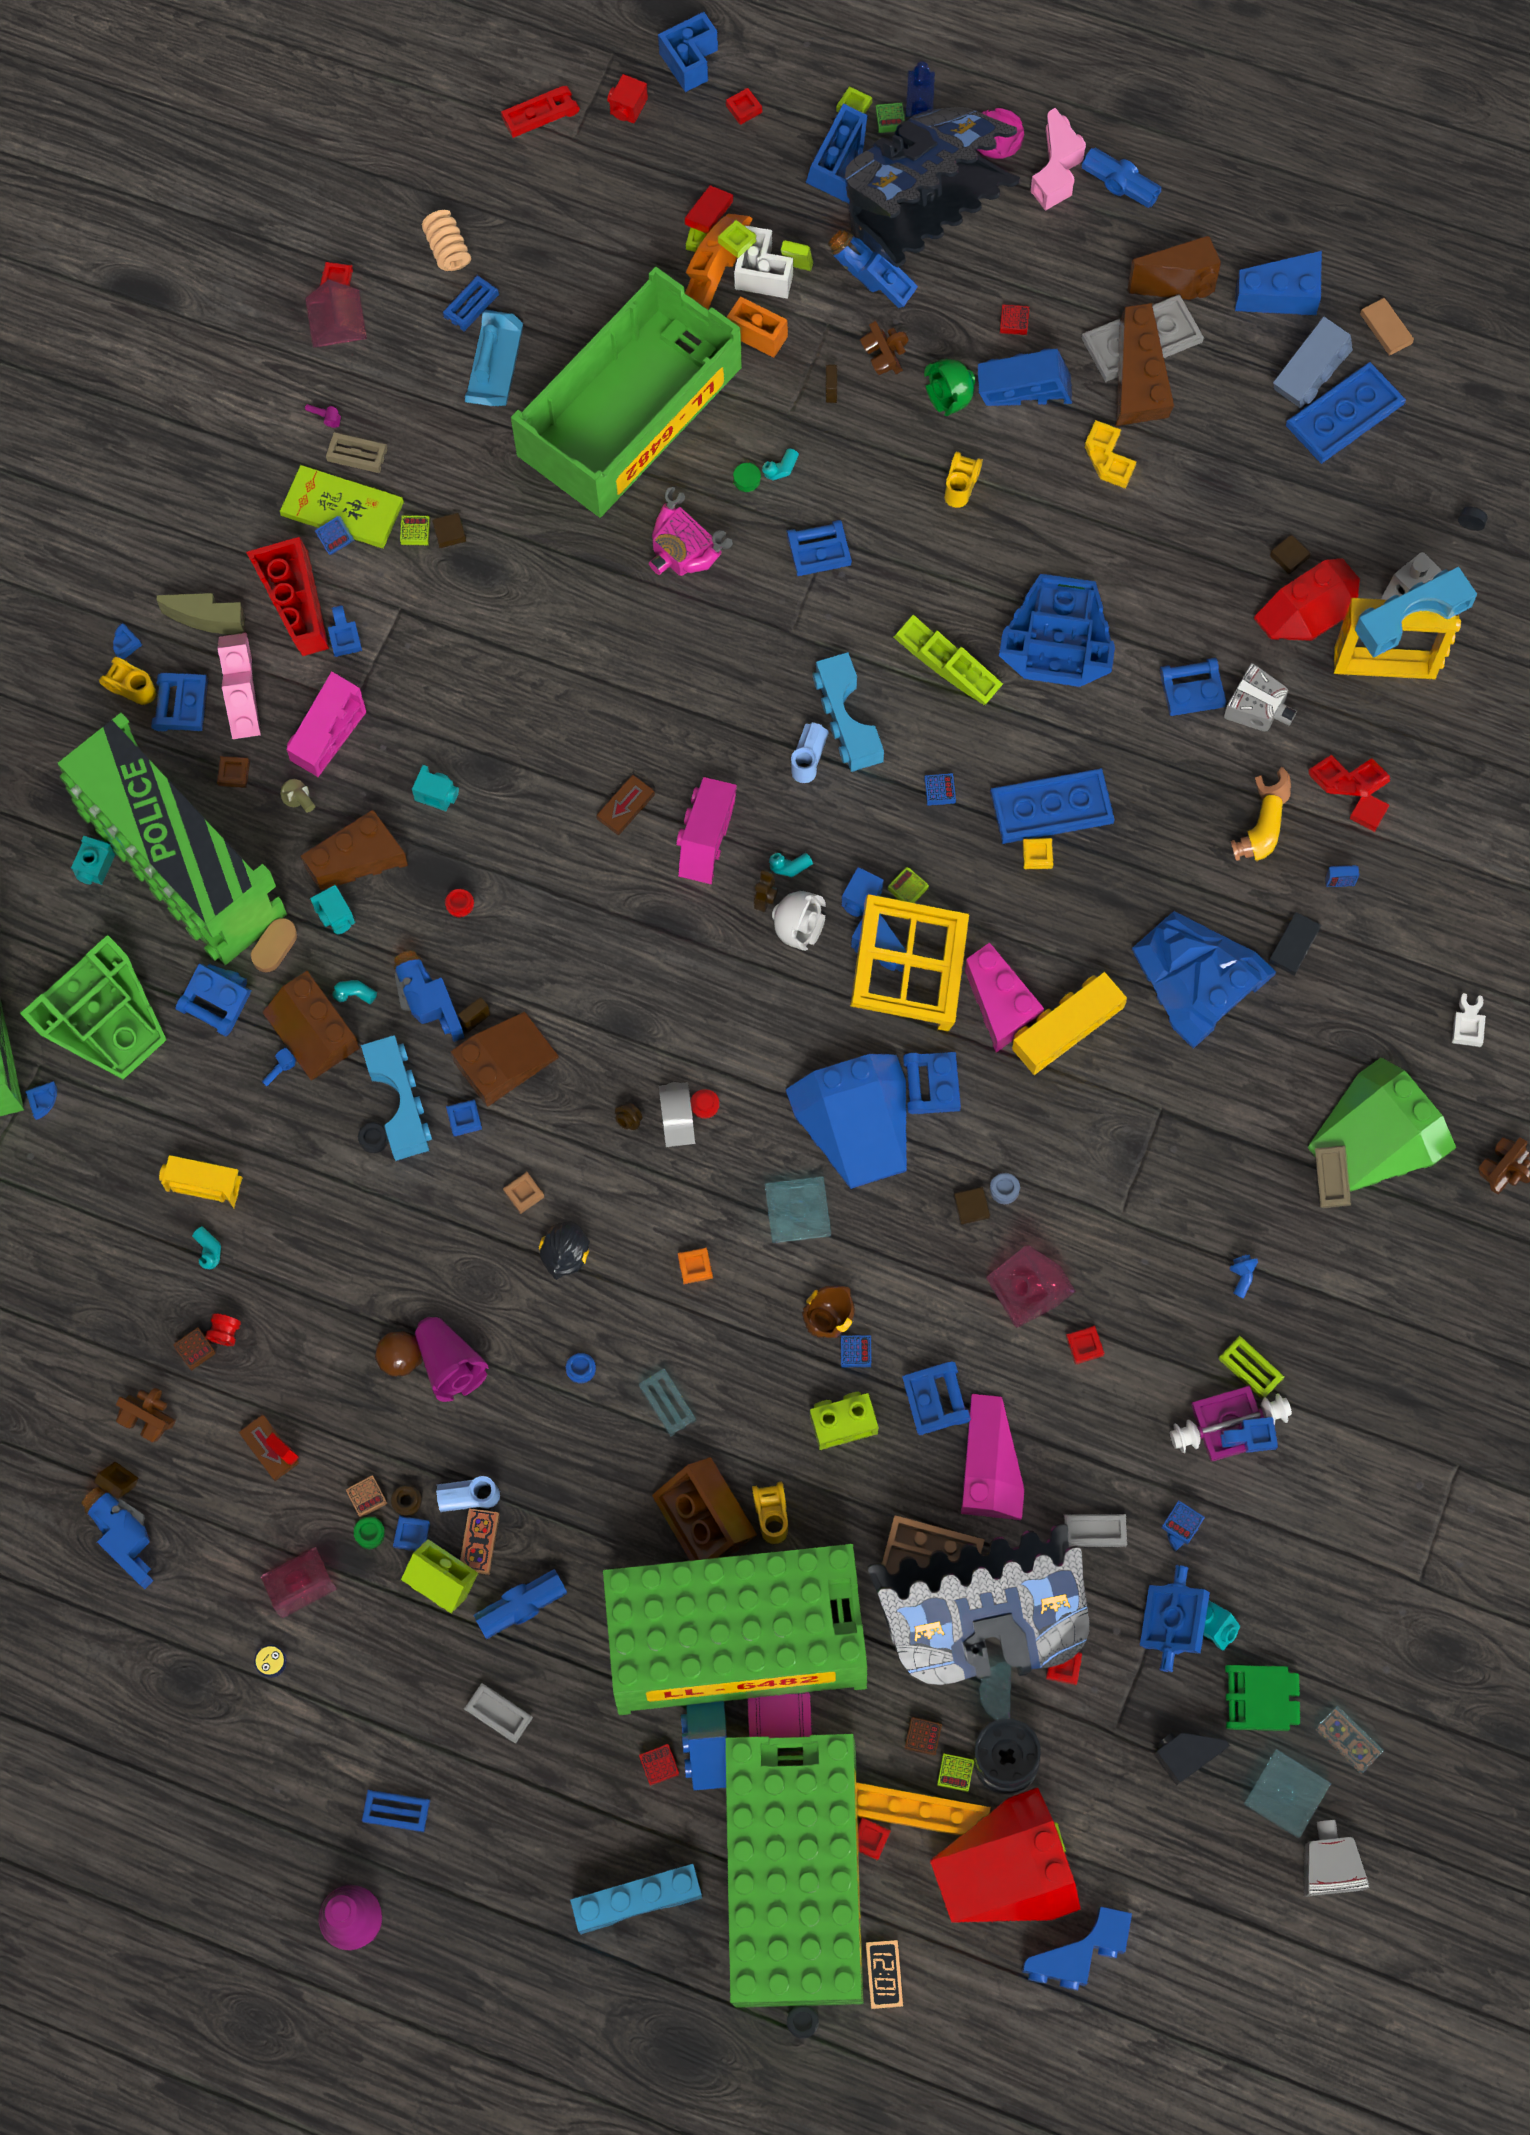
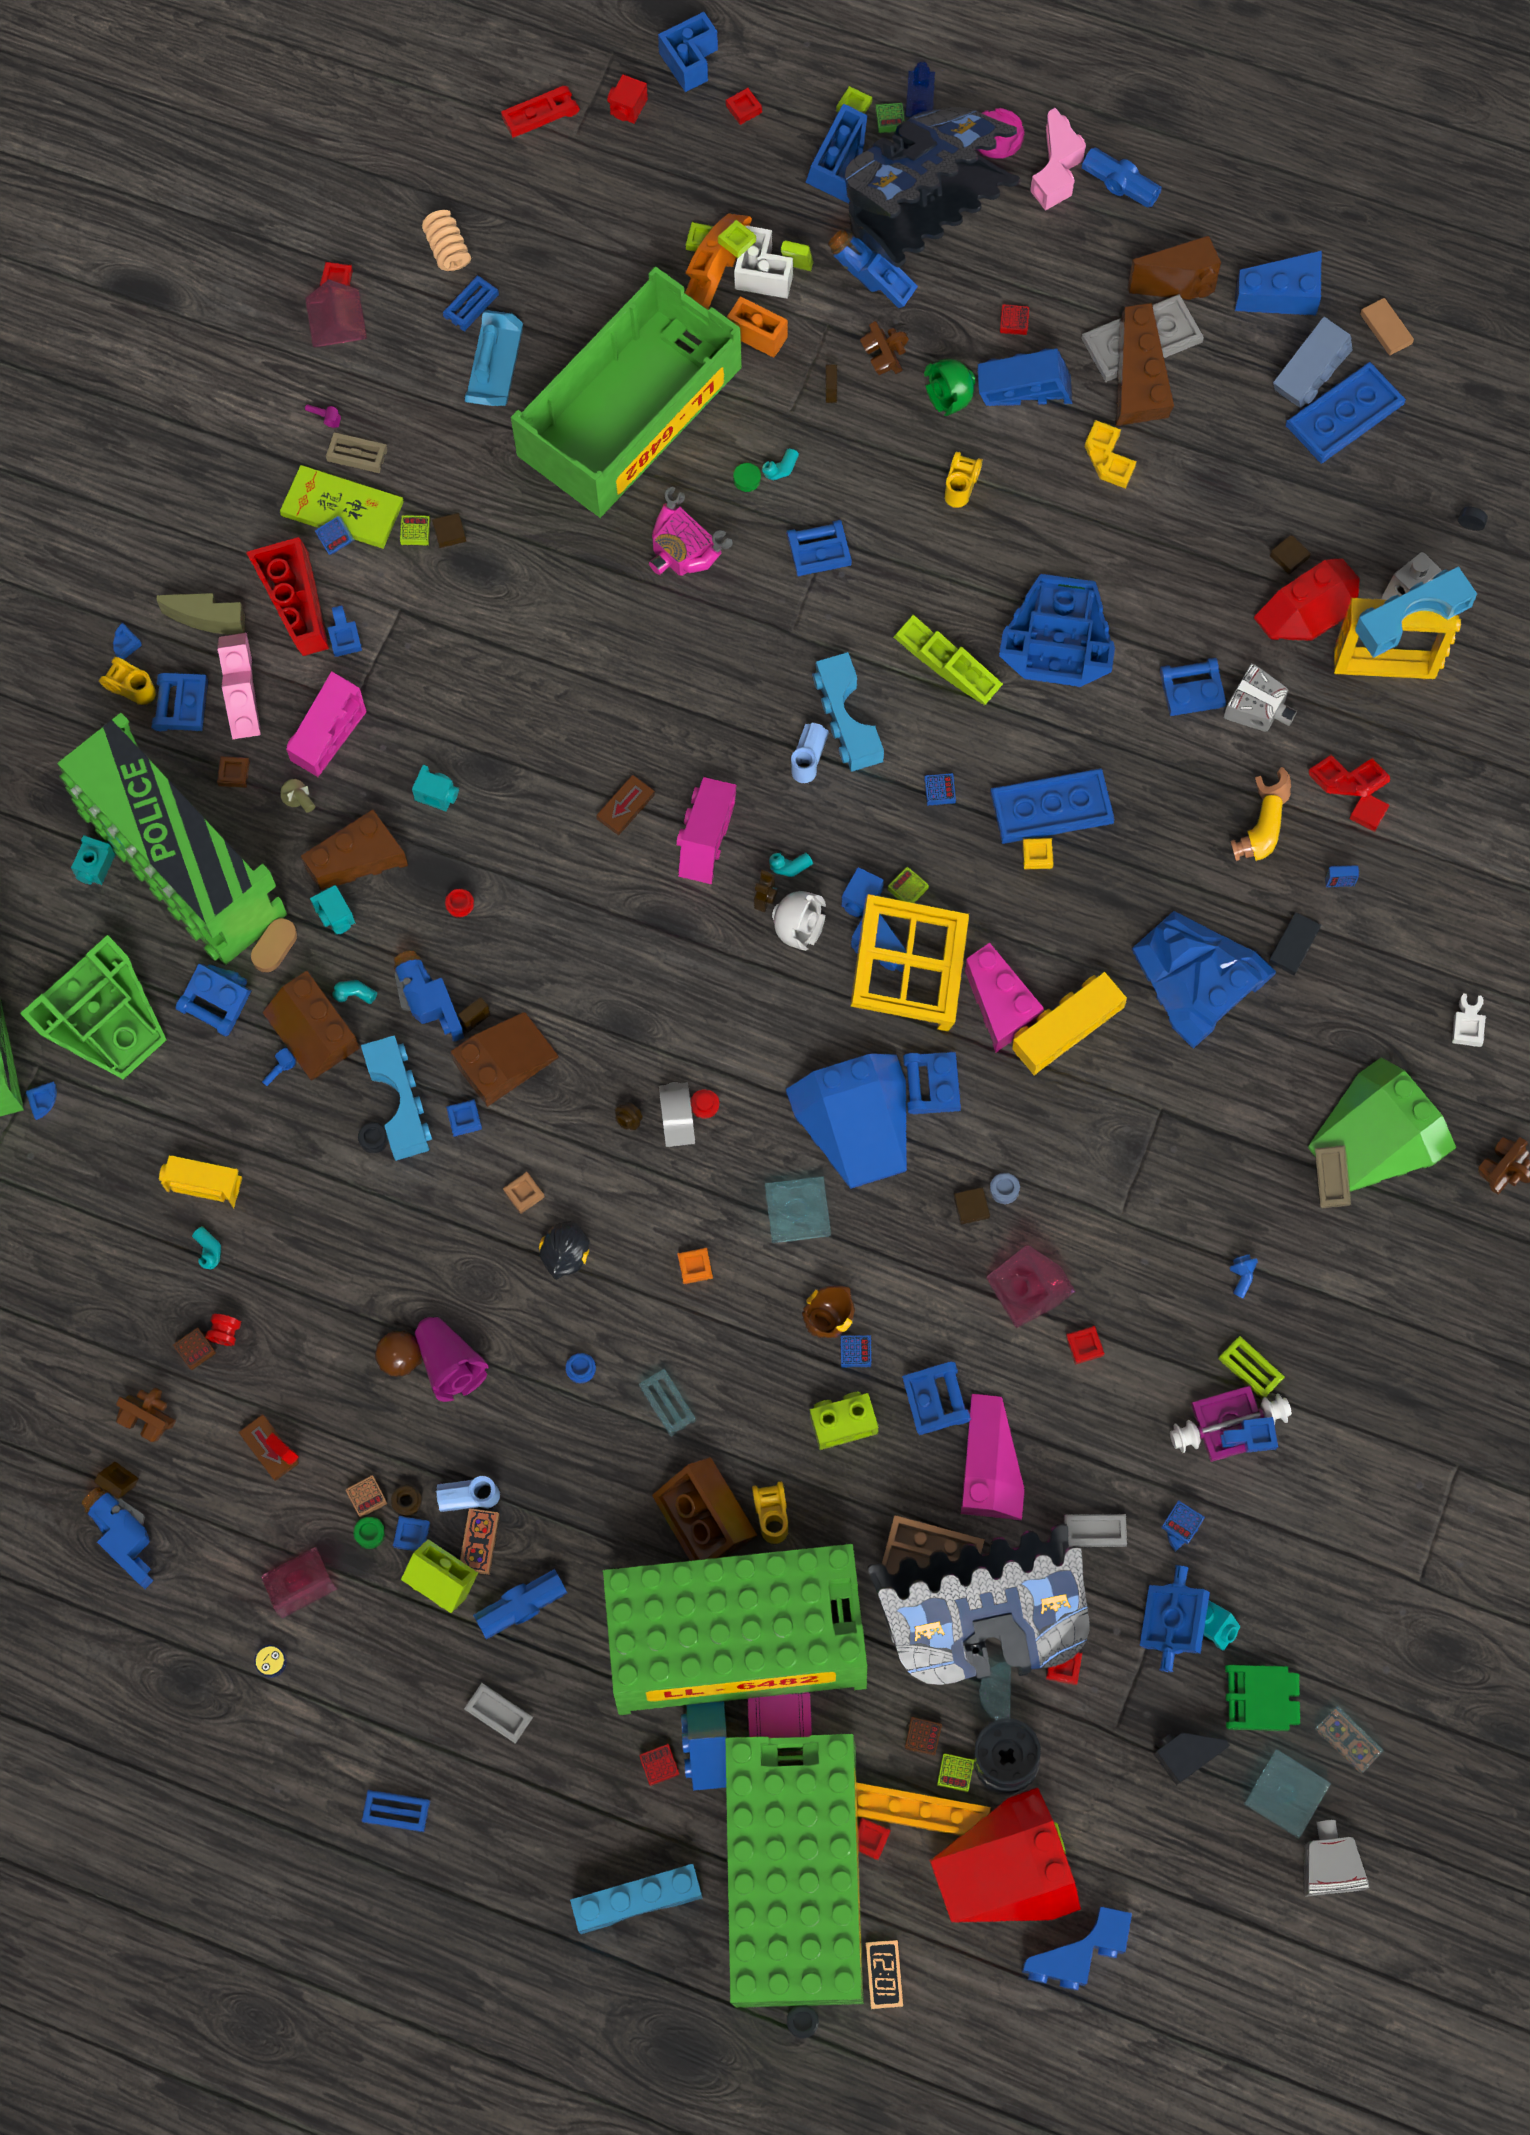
magenta cone [318,1885,383,1951] -> none
red tile [685,185,733,234] -> none

